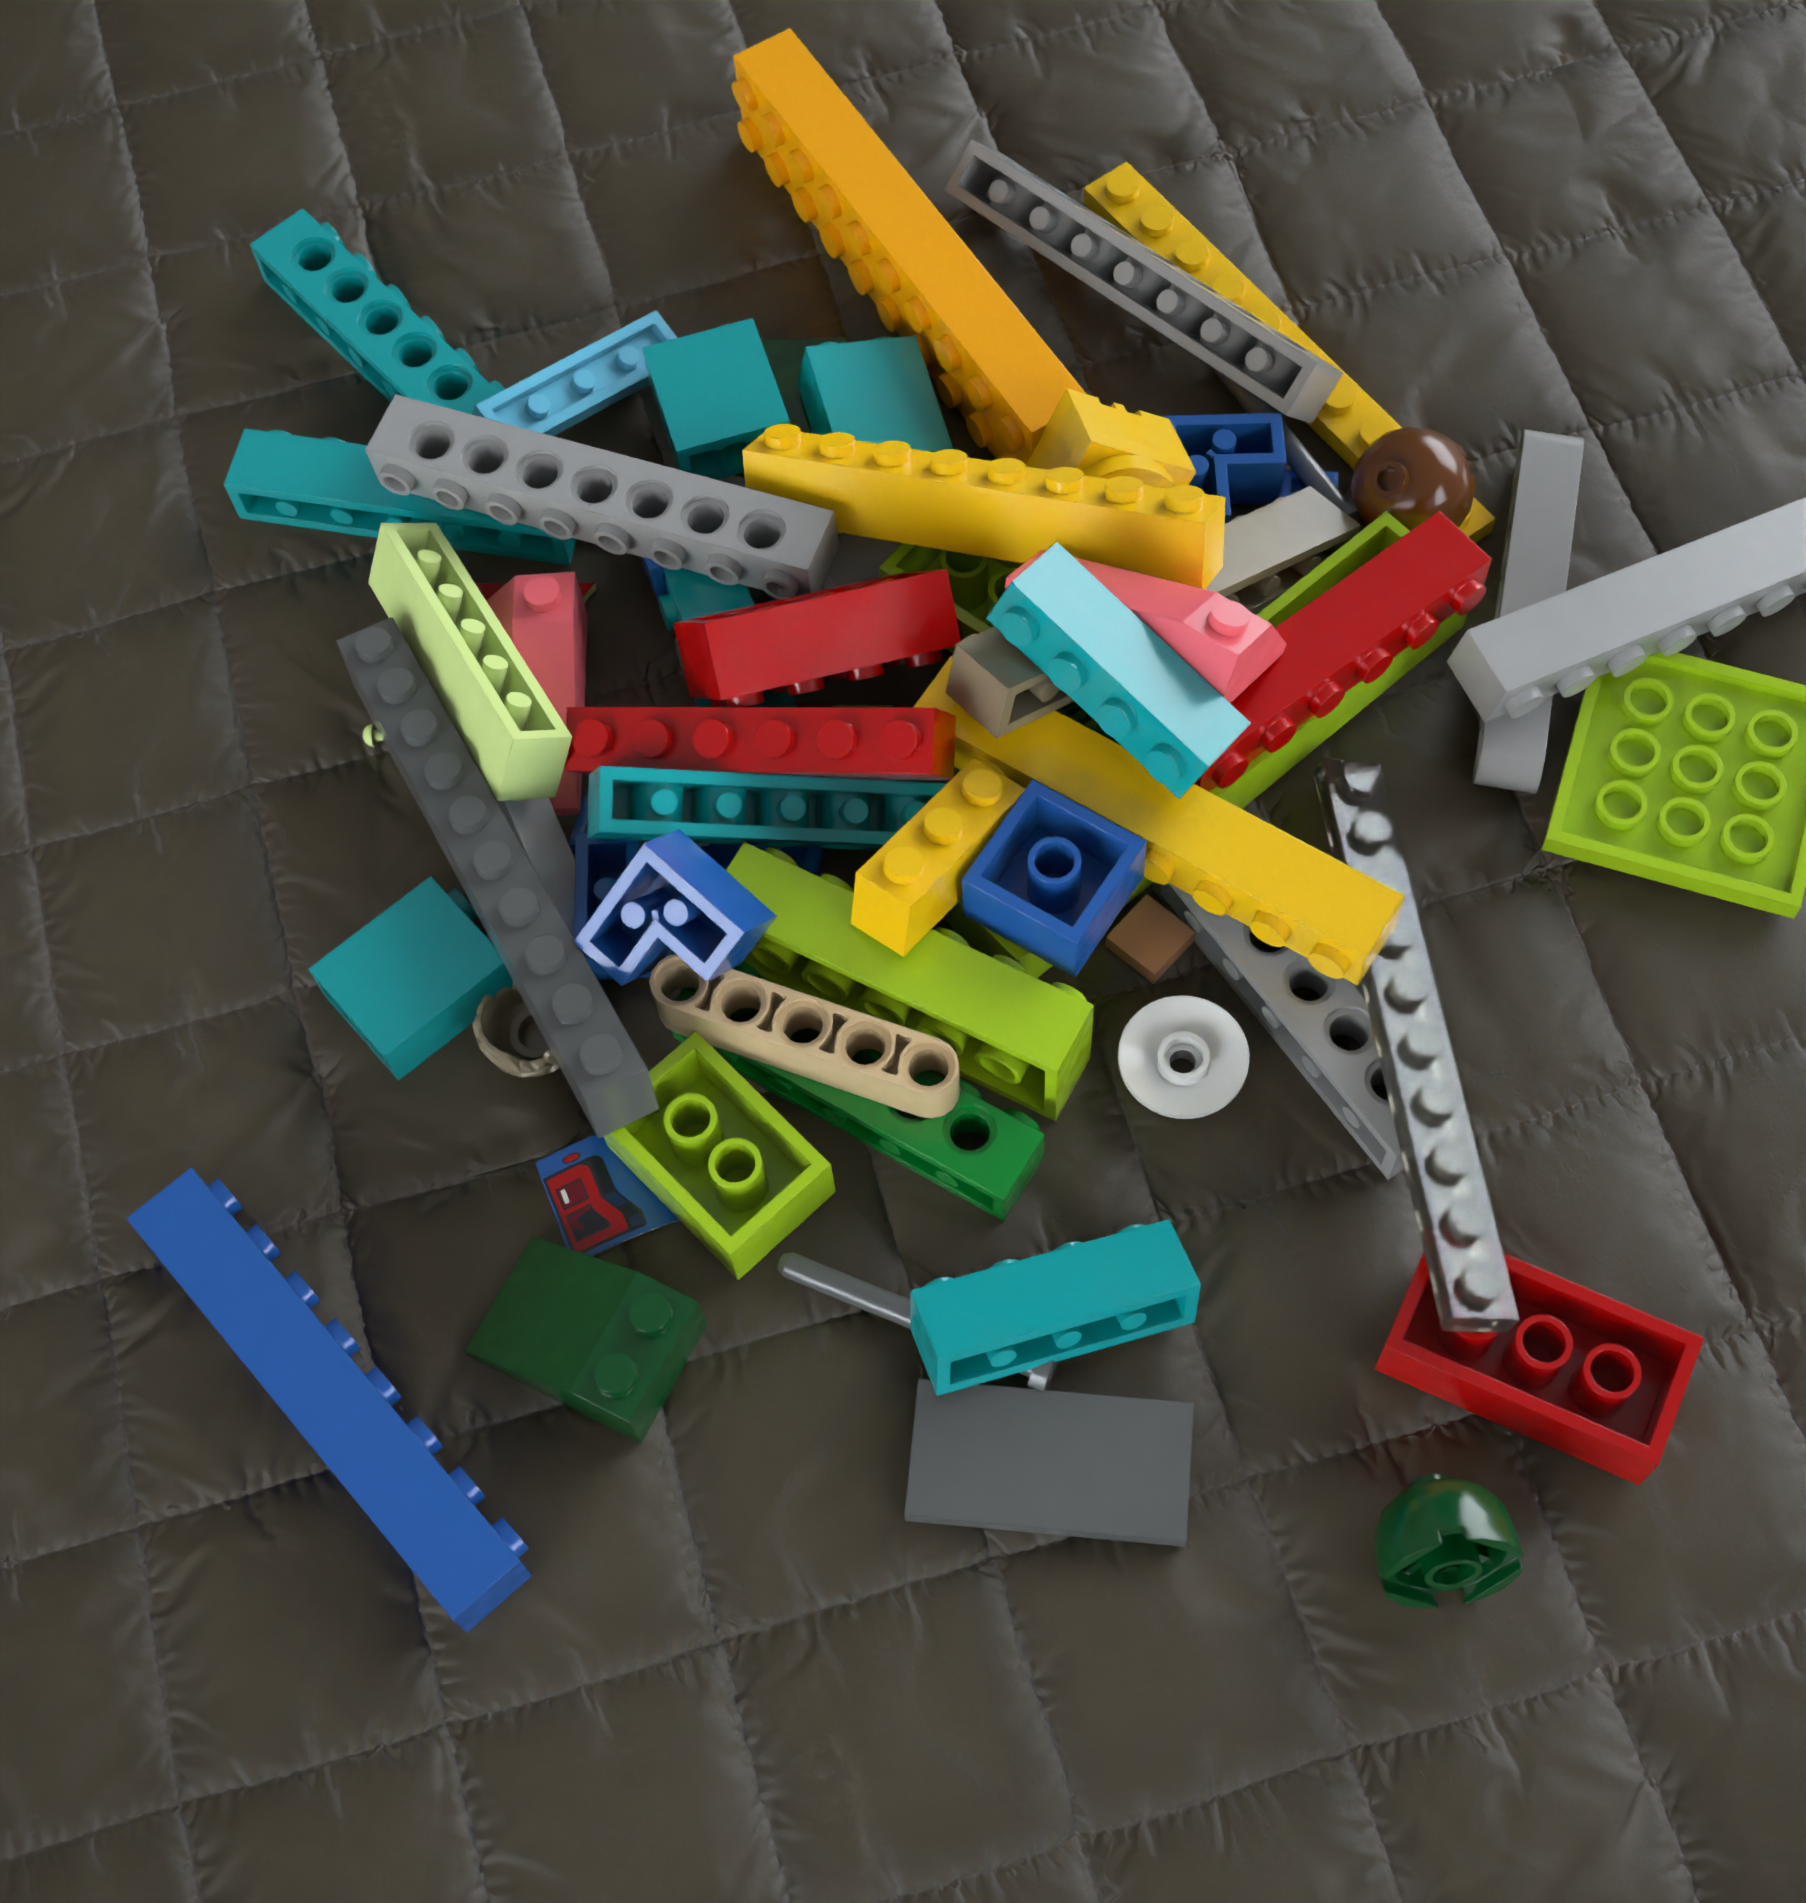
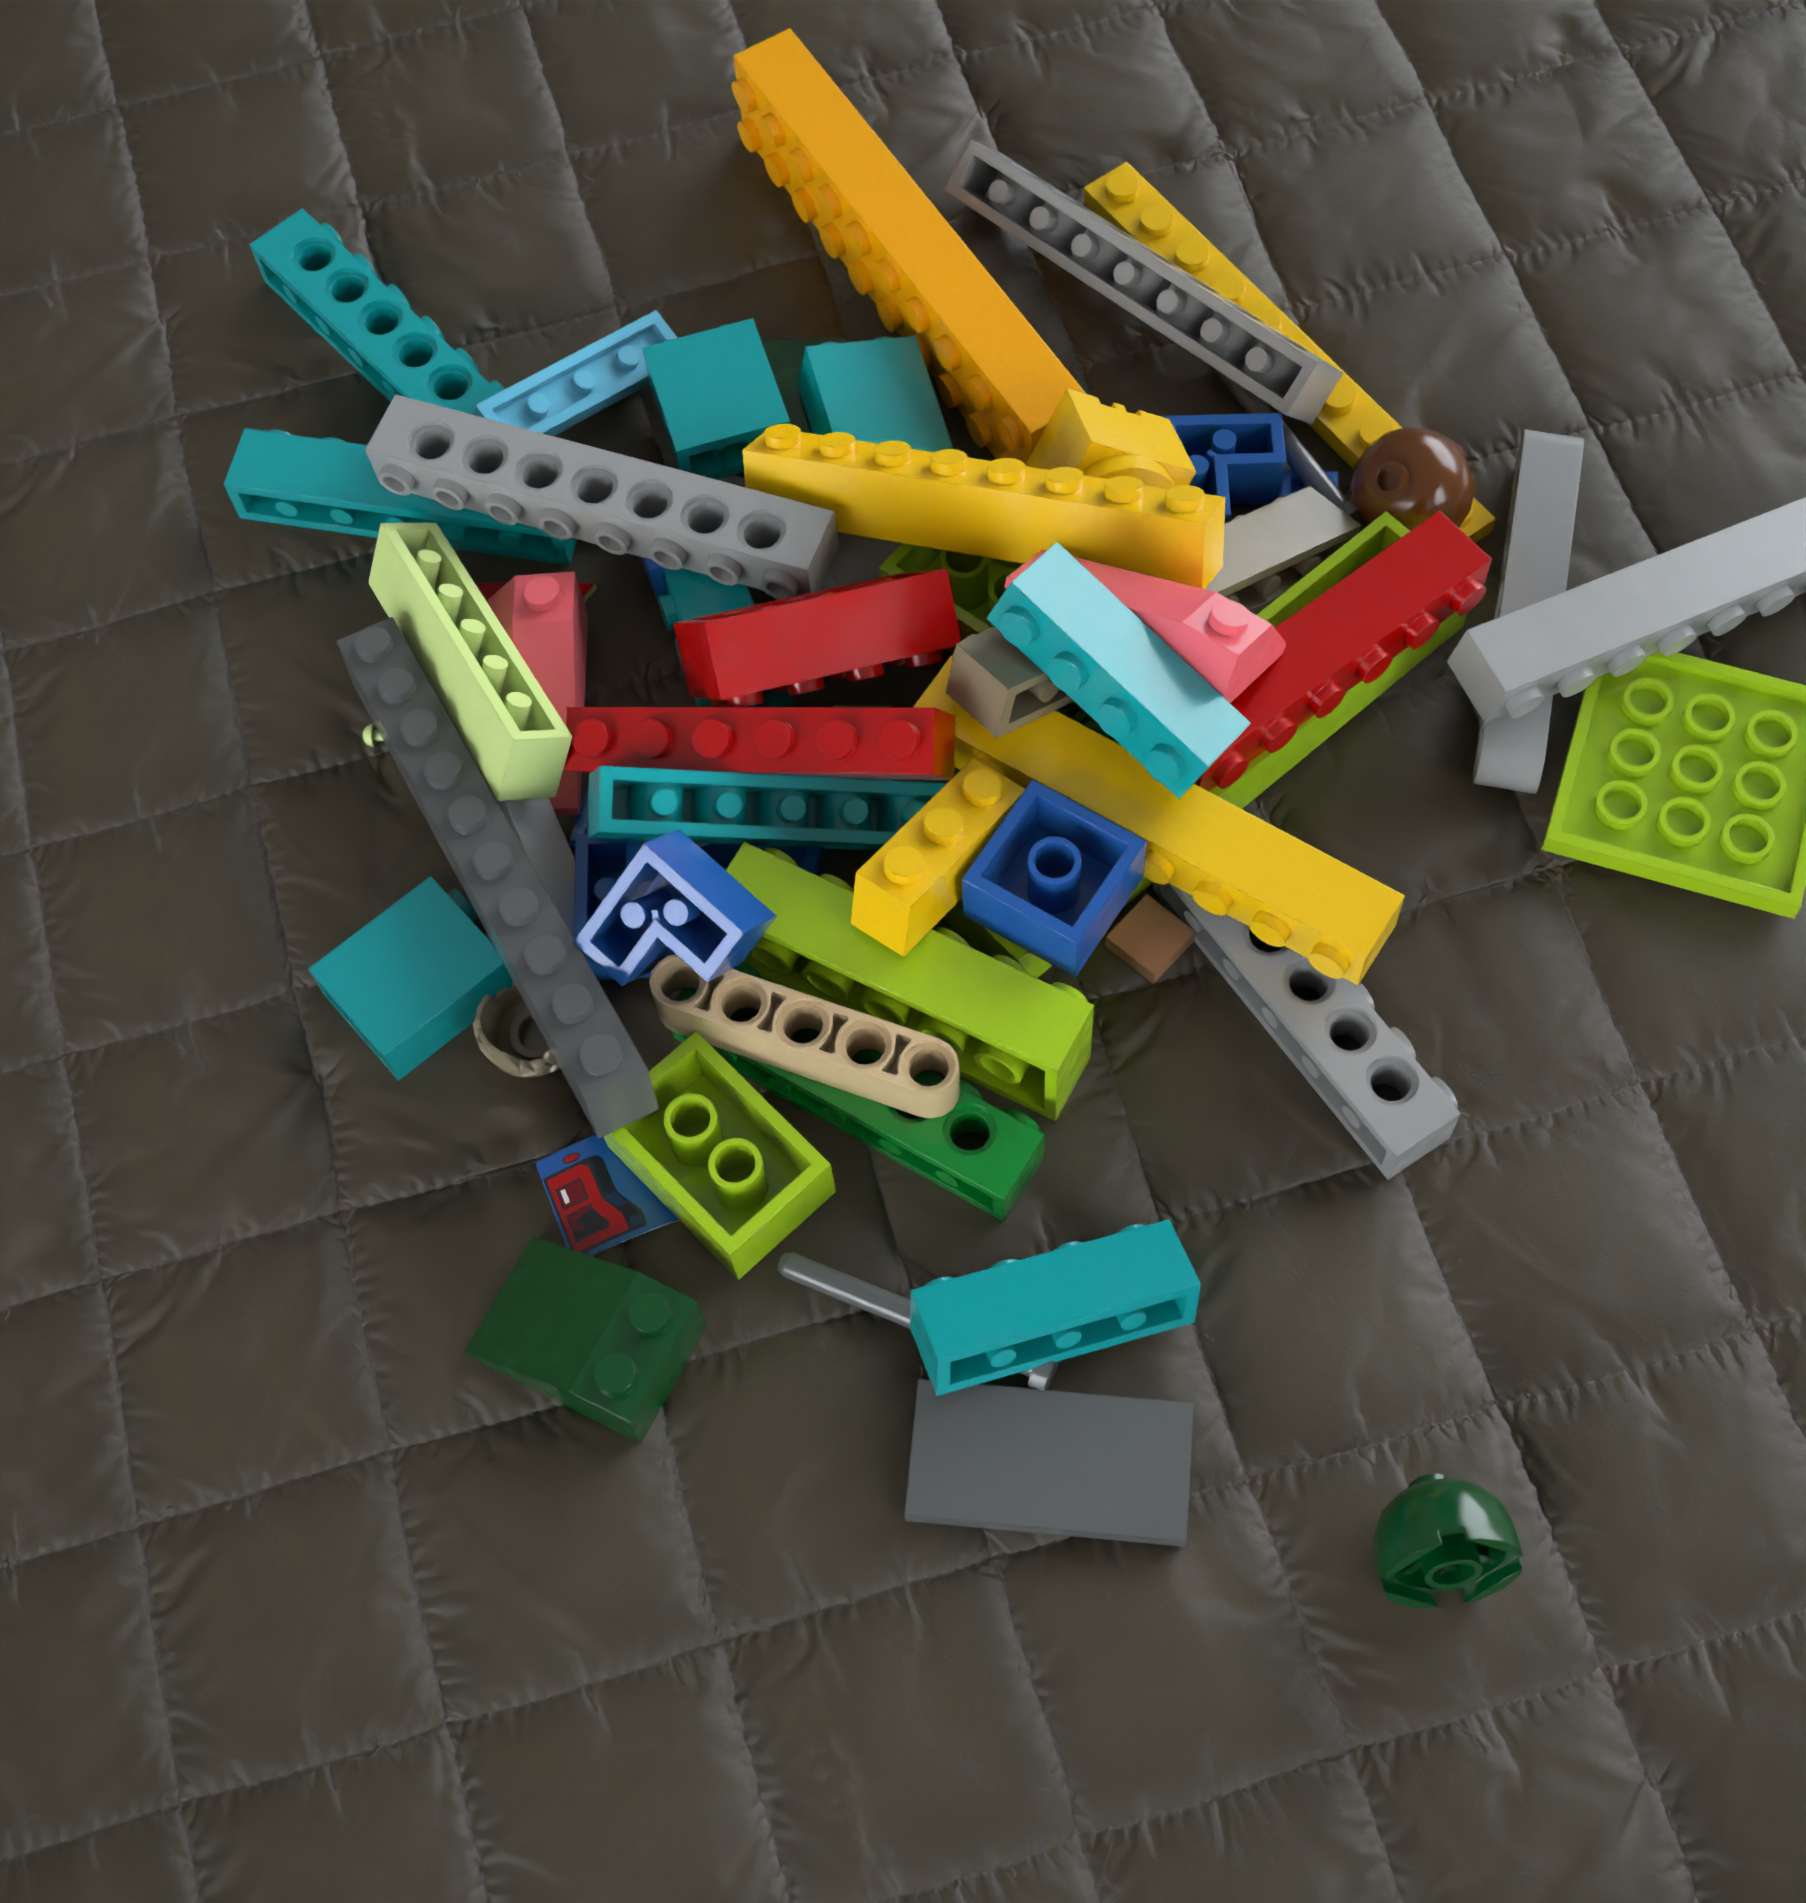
blue brick [126,1167,533,1633] -> none
white dish [1118,995,1250,1119] -> none
clear smoke plate [1313,758,1520,1333] -> none
red brick [1374,1224,1704,1485] -> none

